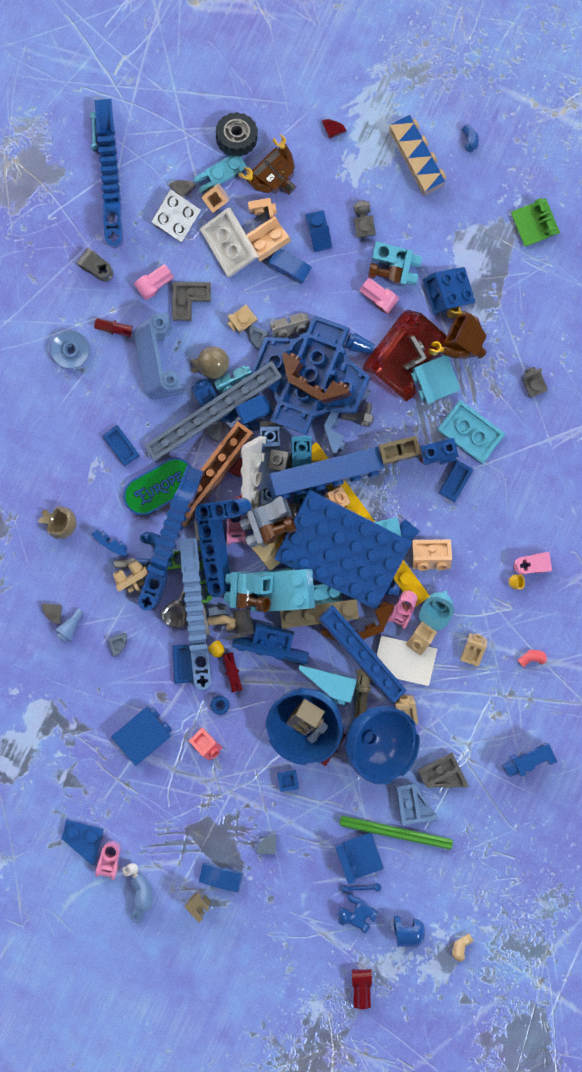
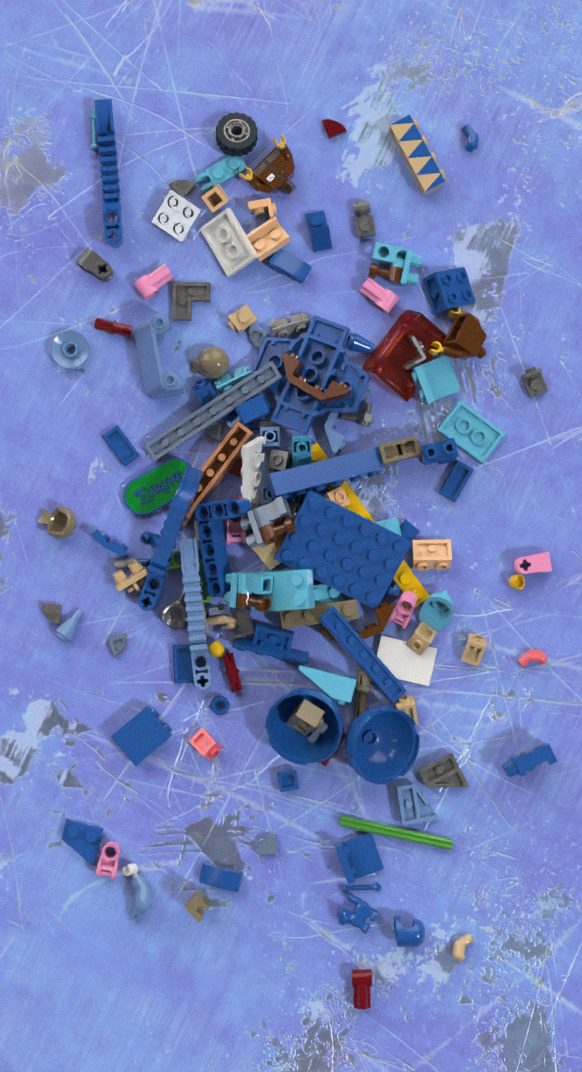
bright green hinge [511,198,560,247] -> none

